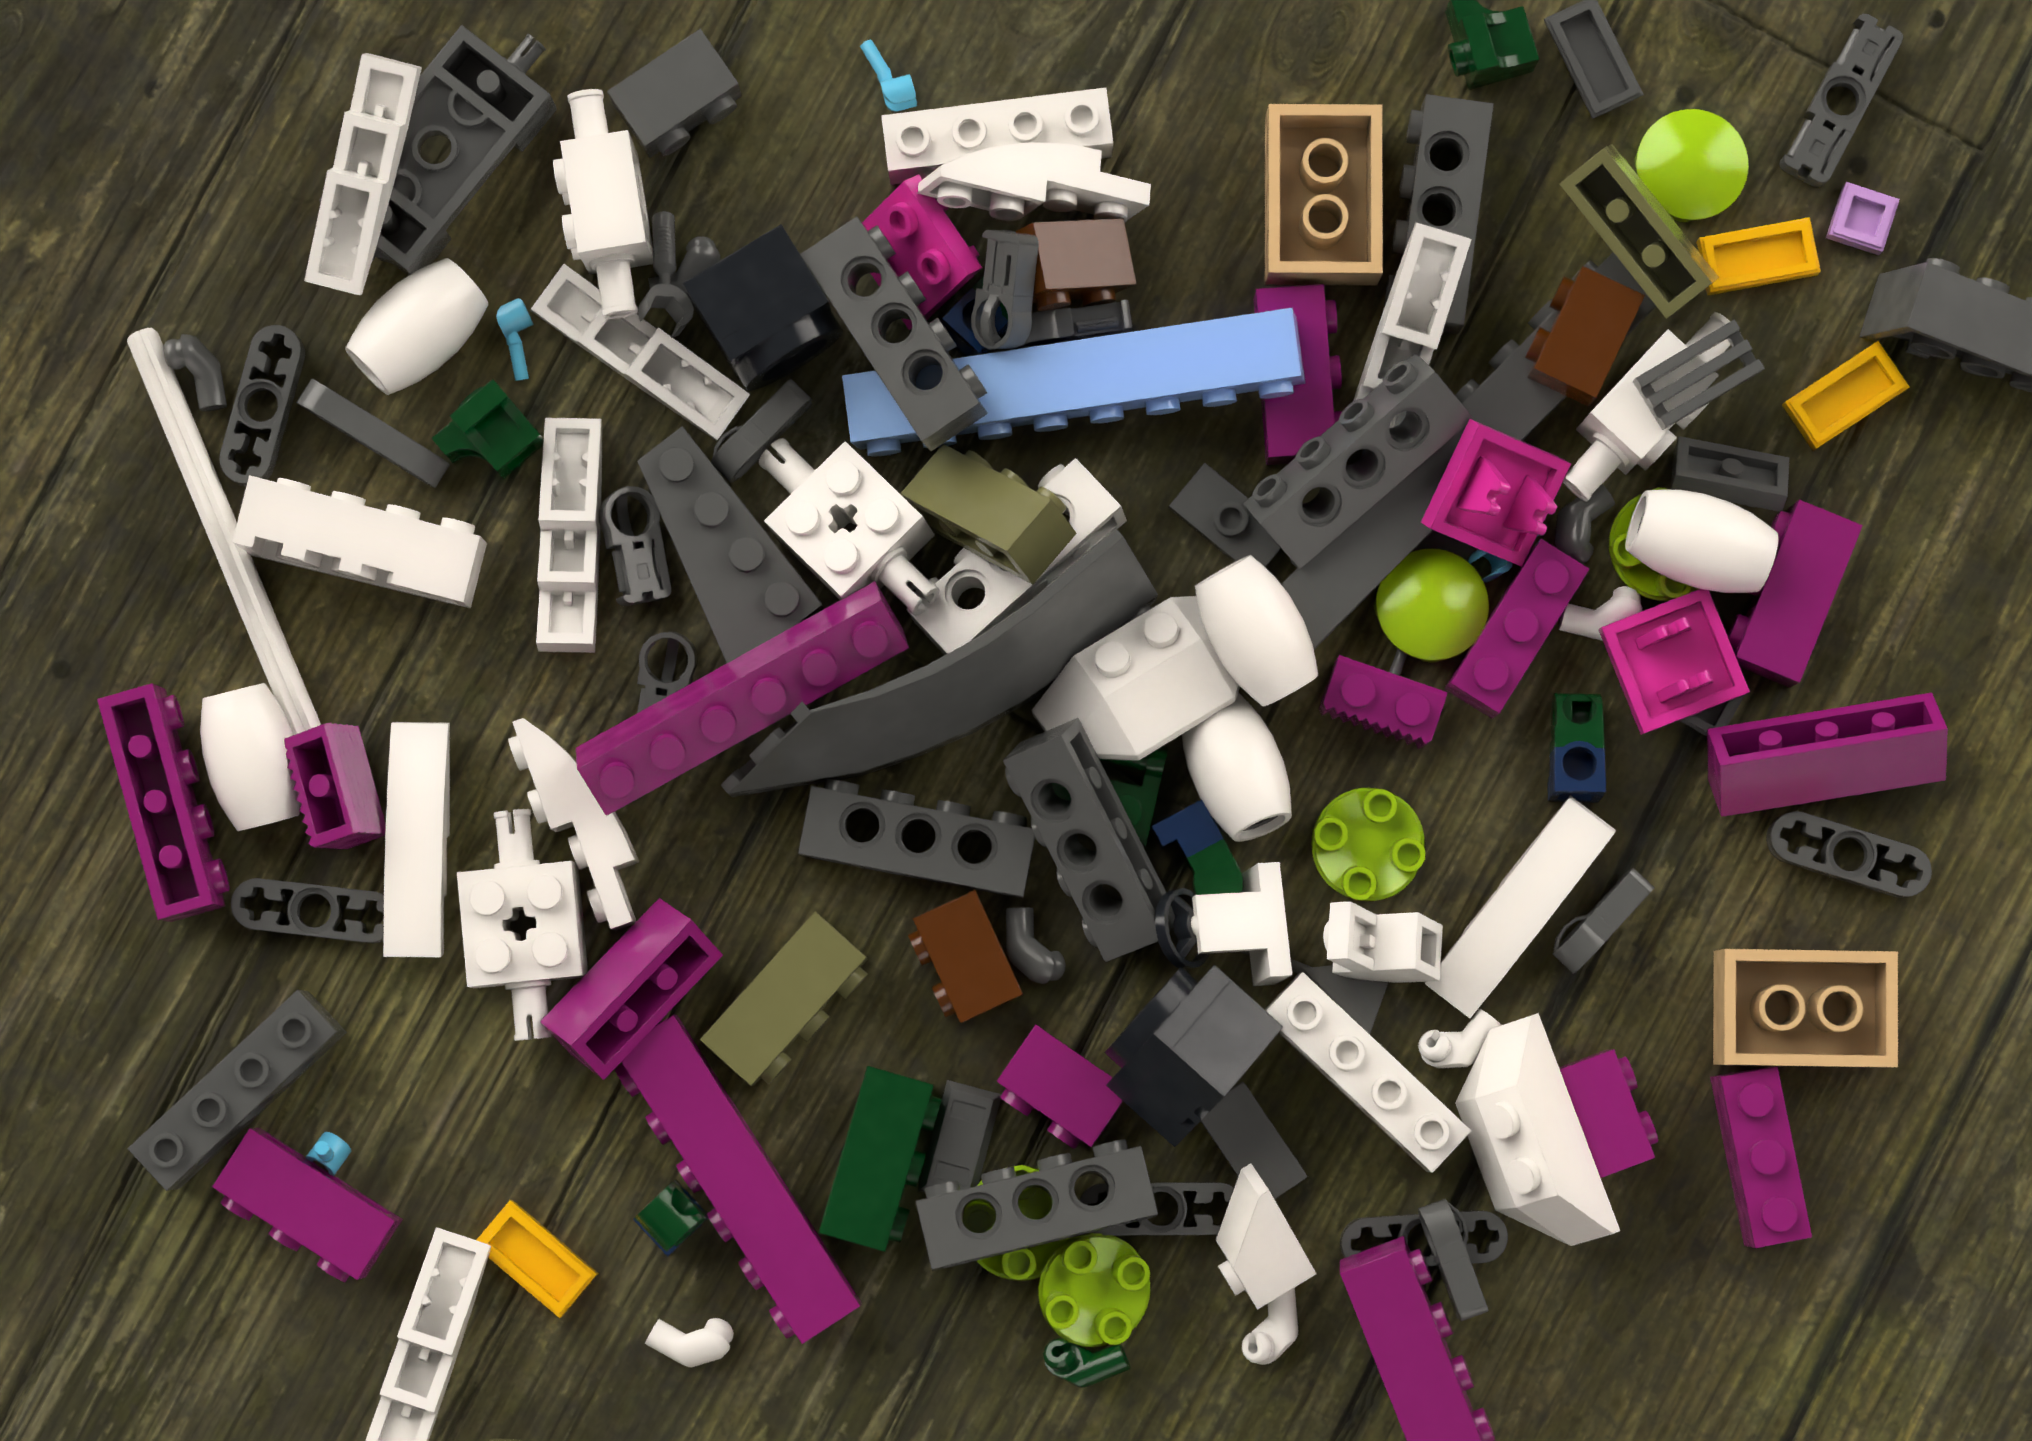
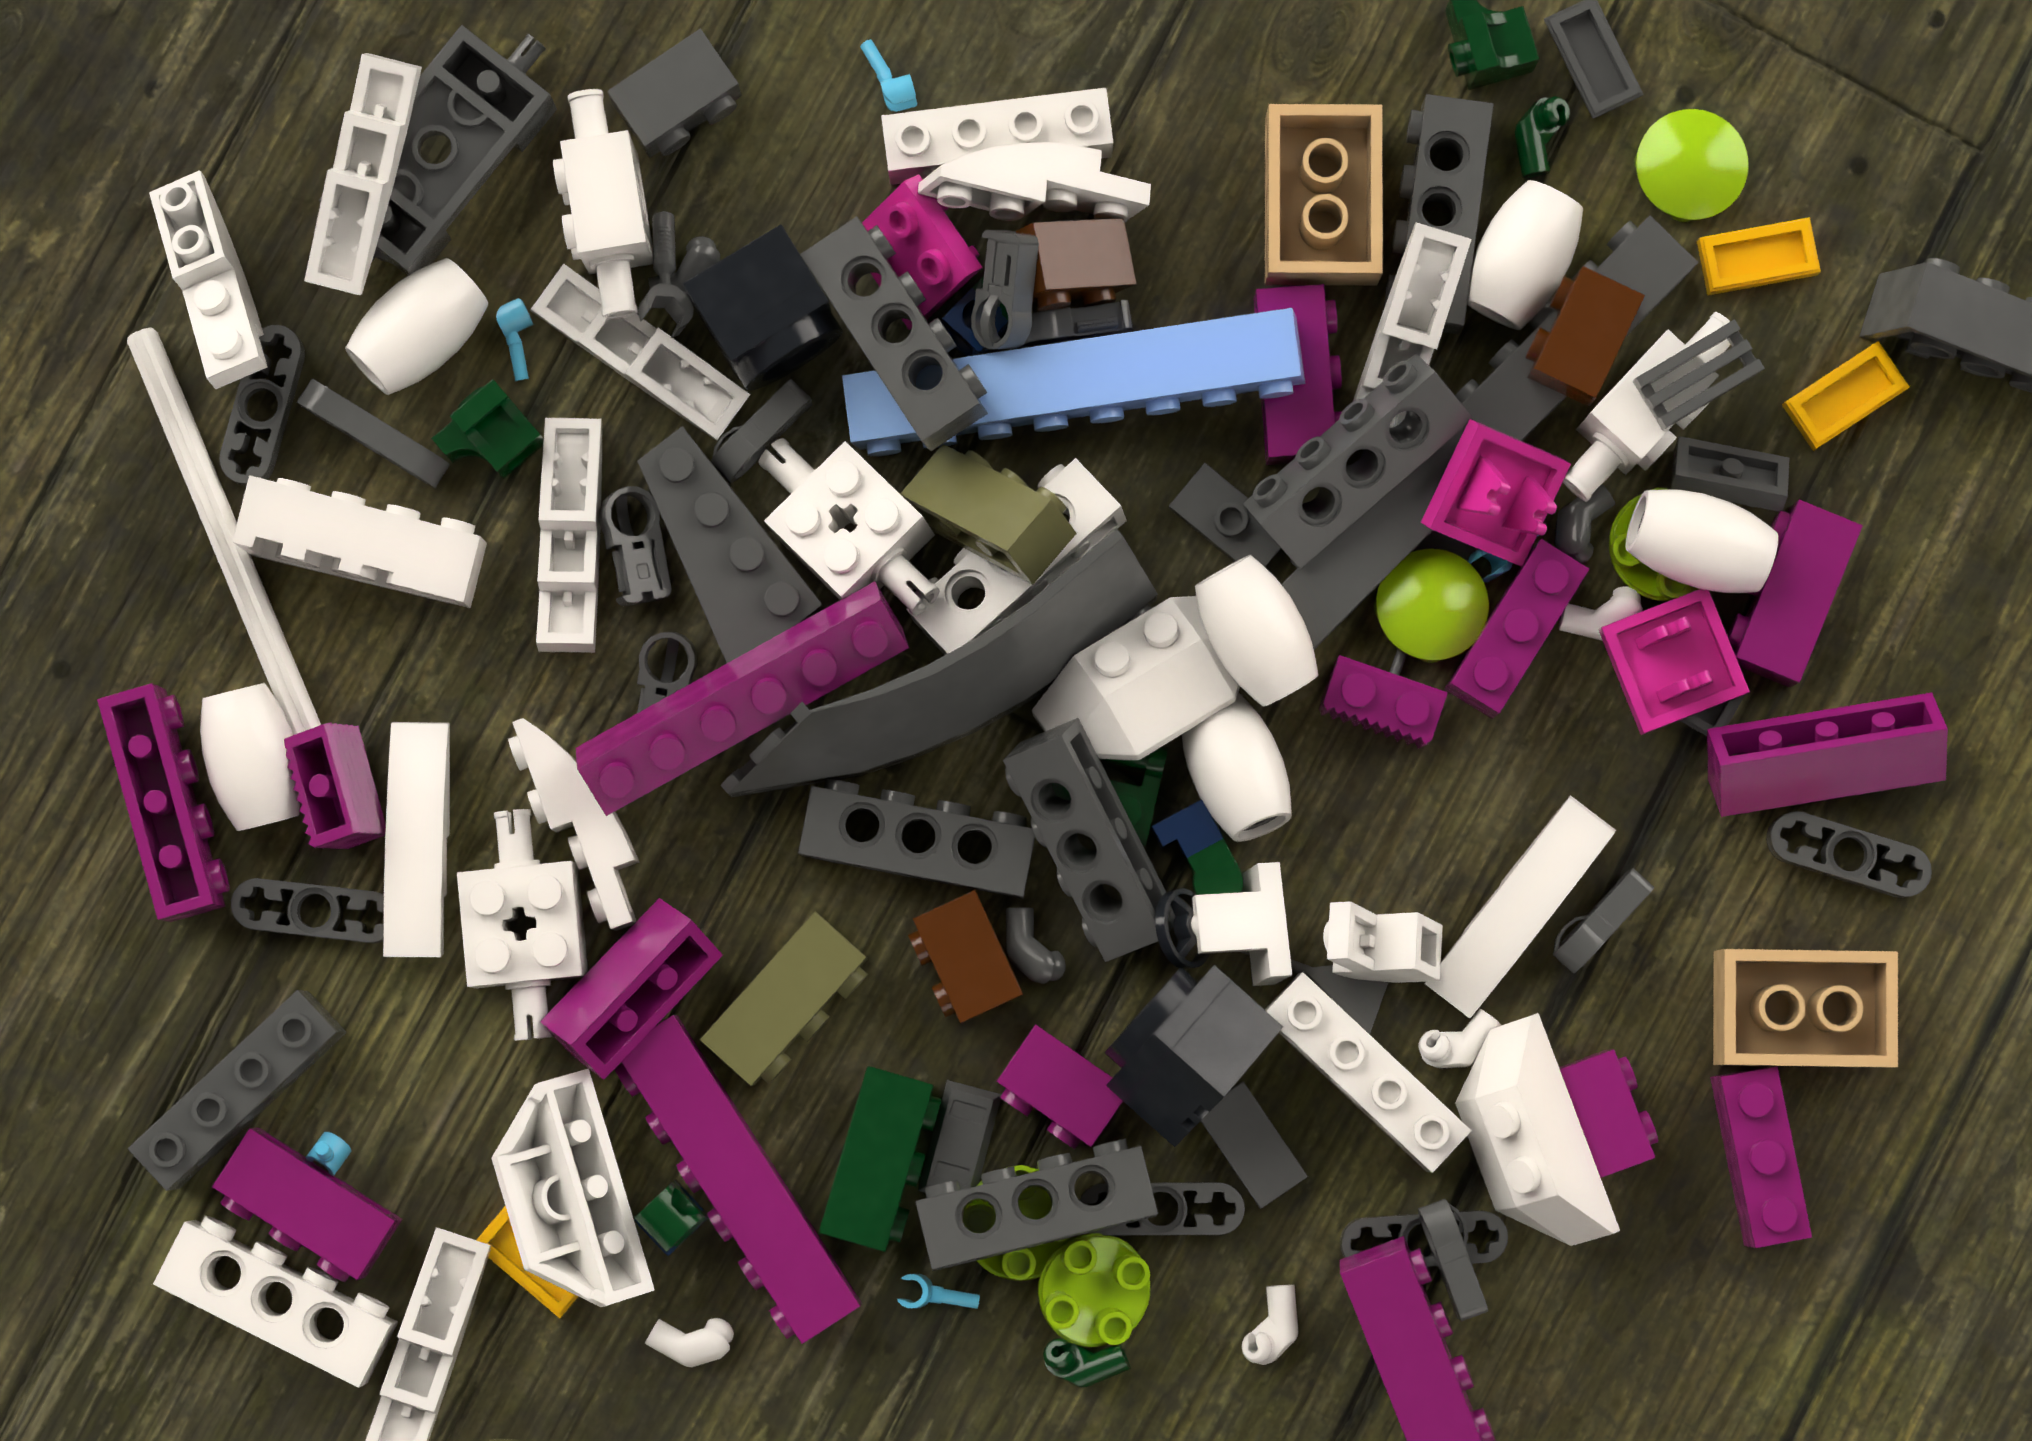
dark grey arm [163,334,227,411] -> none
white slope [1216,1163,1316,1310] -> none
lime dish [1311,788,1425,901] -> none
leg [1548,693,1606,803] -> none
olive brick [1559,144,1719,319] -> none
dark grey piece [1779,14,1903,188] -> none
lavender tile [1826,182,1900,255] -> none
none -> white slope [149,170,267,389]
none -> white brick [153,1216,398,1388]
none -> white wedge [492,1069,655,1307]
none -> medium azure hand [897,1274,980,1309]
none -> white piece [1467,180,1583,330]
none -> dark green arm [1515,96,1570,178]

